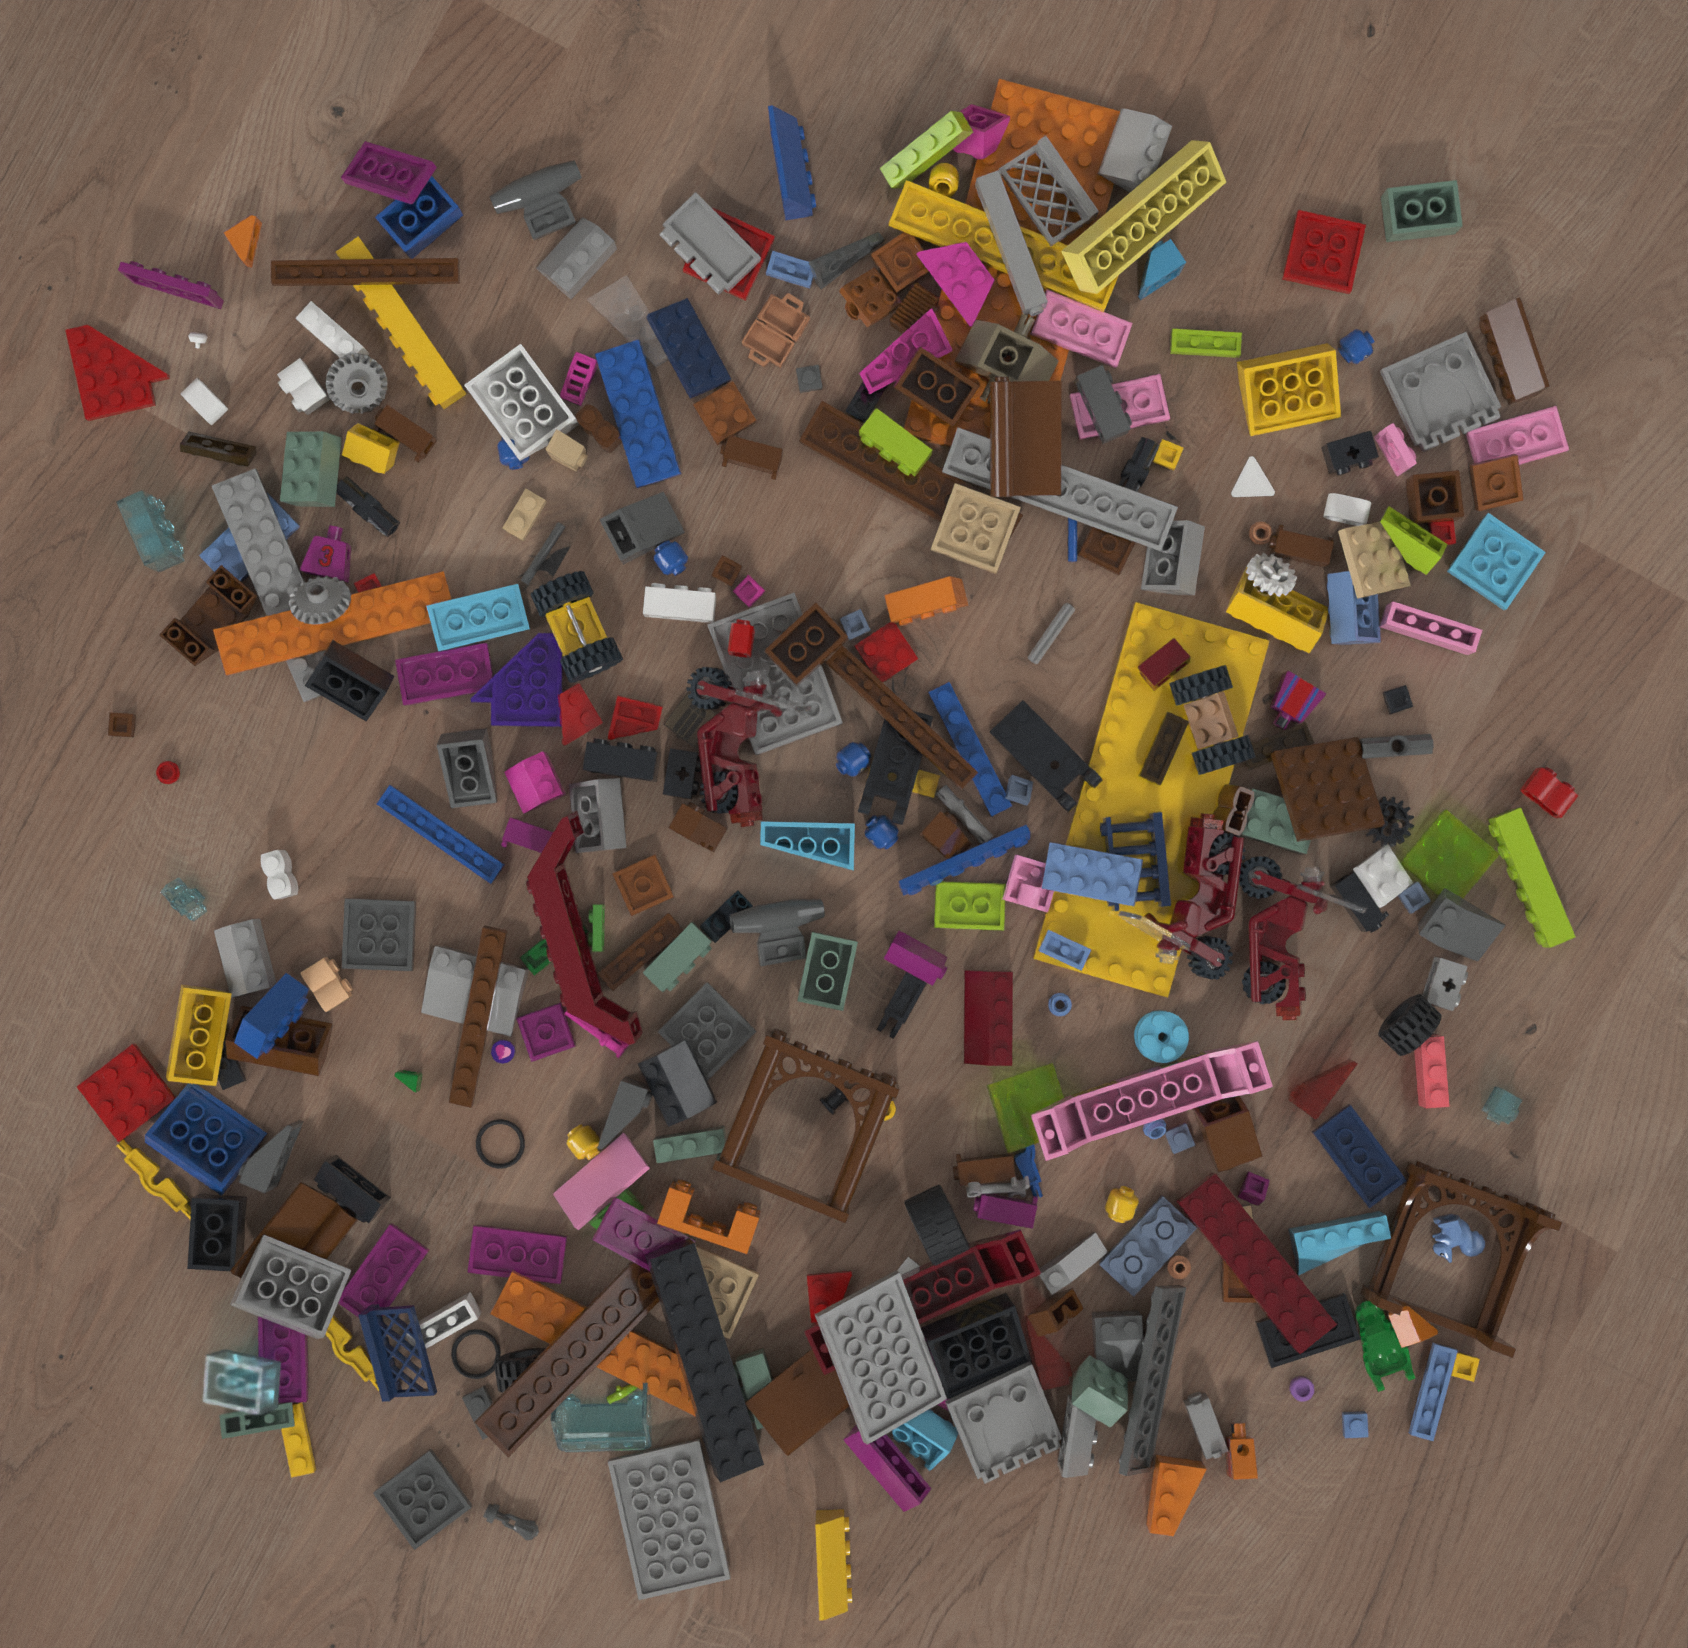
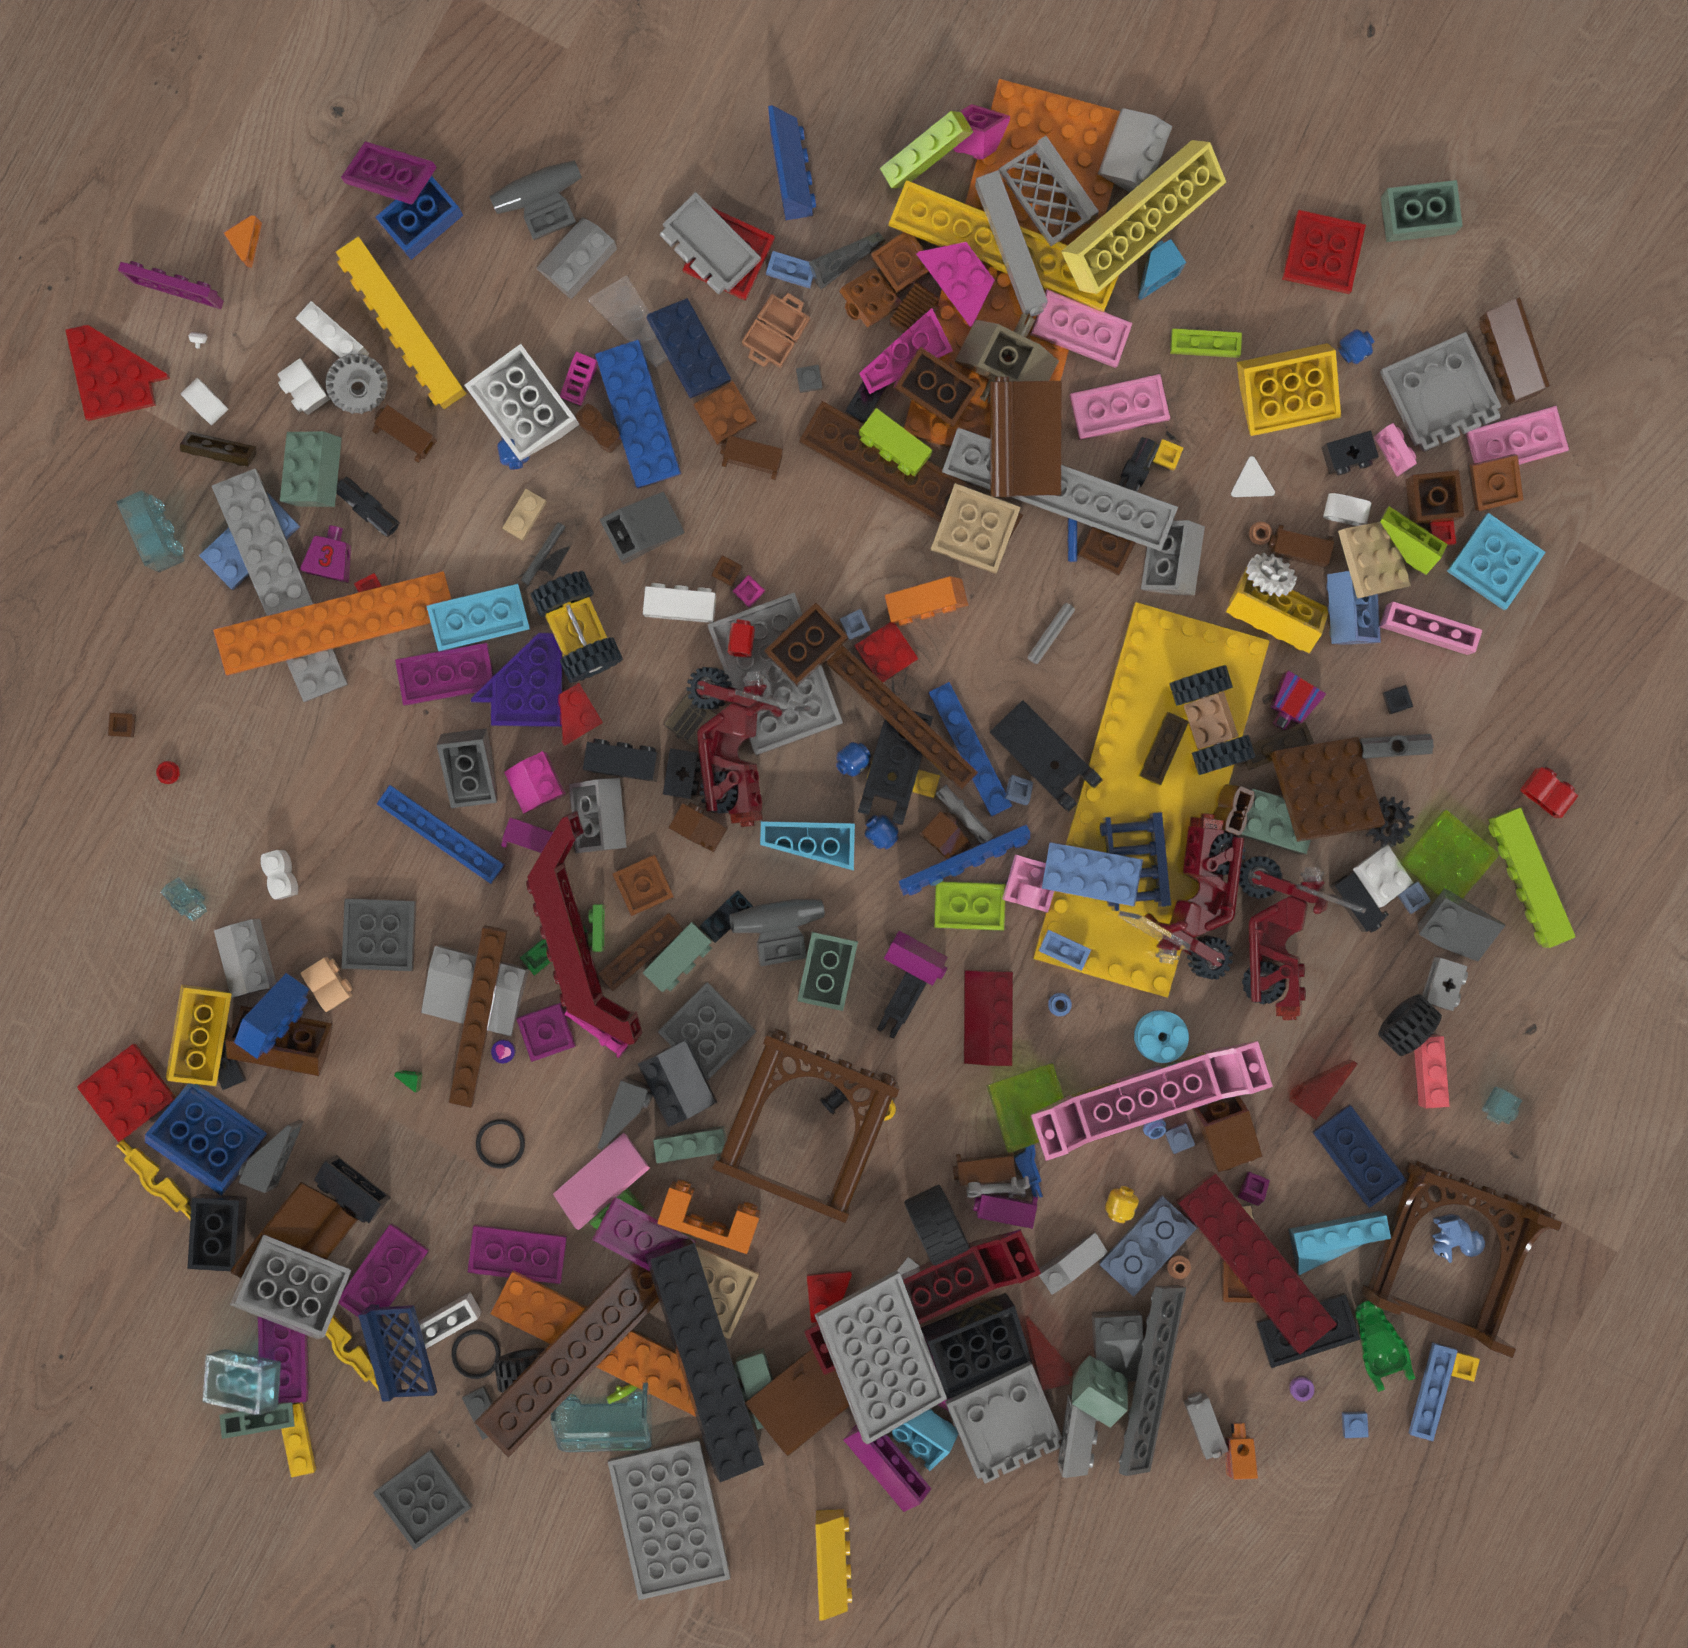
reddish brown slope [159,565,257,666] -> none
reddish brown plate [271,258,460,286] -> none
light grey gear [289,575,351,624] -> none
black slope [305,640,394,722] -> none
yellow brick [342,423,400,474] -> none
dark grey piece [483,1503,539,1540] -> none
tan slope [546,429,588,471] -> none
yellow head [566,1124,600,1160] -> none
red wing [607,695,664,740] -> none
blue head [654,540,688,576] -> none
yellow head [928,163,959,197] -> none
reddish brown brick [1028,1288,1084,1337] -> none
dark grey brick [1074,365,1132,445] -> none
dark red hinge [1138,638,1191,691] -> none
orange wedge [1146,1455,1207,1536] -> none
slope [1389,1306,1438,1348] -> none

